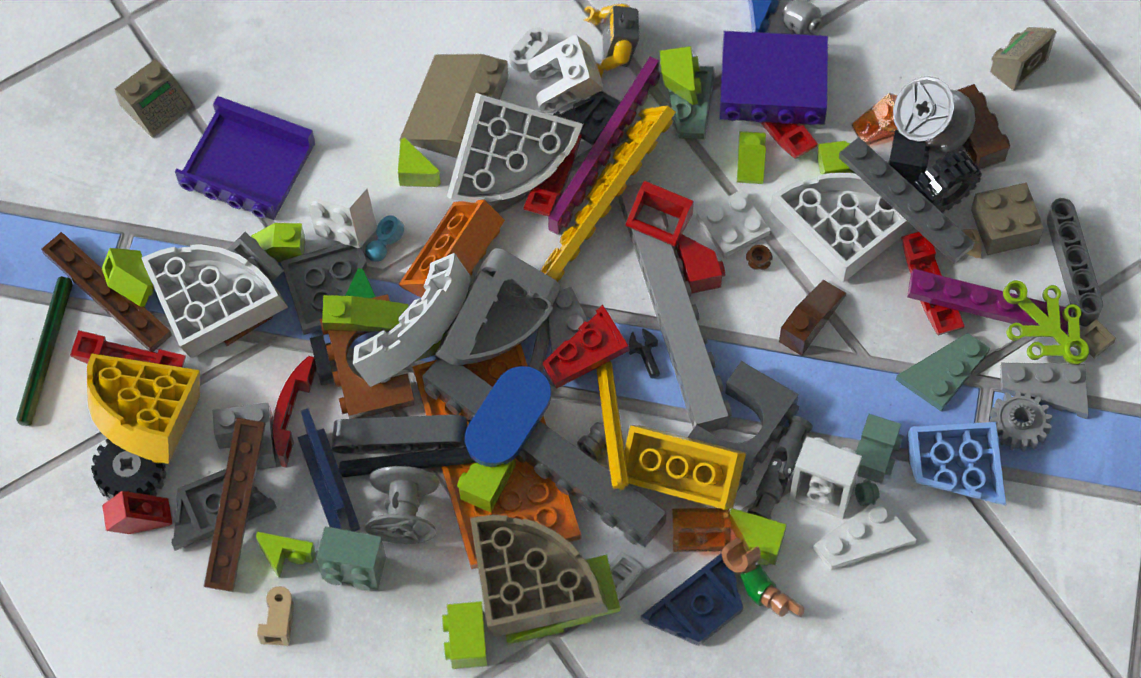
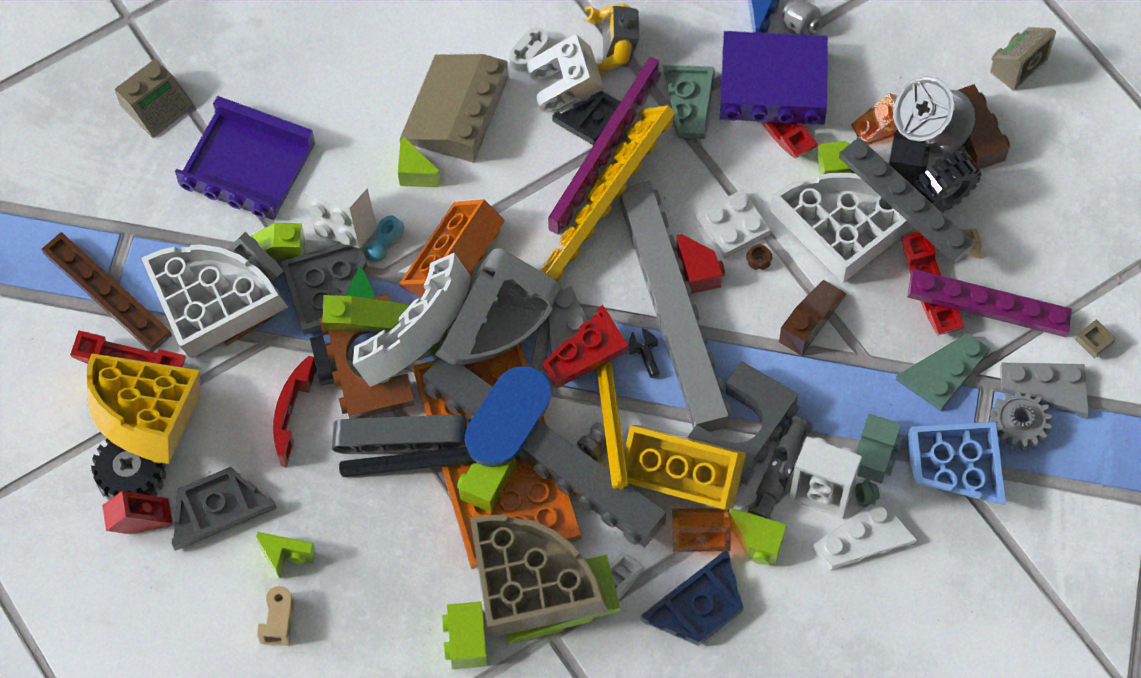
dark green axle [16,276,73,426] -> none
lime slope [102,248,154,307] -> none
reddish brown plate [203,417,266,592] -> none
light grey brick [212,403,277,470] -> none
dark blue fence [297,408,361,532] -> none
sand green brick [316,526,386,590] -> none
light grey piece [365,466,440,544] -> none
white brick [447,93,583,203] -> none
red slope [524,134,582,217] -> none
red tile [625,181,694,247] -> none
lime slope [660,46,702,105] -> none
nougat piece [722,537,804,617] -> none
lime slope [737,132,766,184] -> none
dark tan brick [971,182,1044,255] -> none
lime plant [1003,280,1089,365] -> none
dark grey beam [1046,198,1103,327] -> none

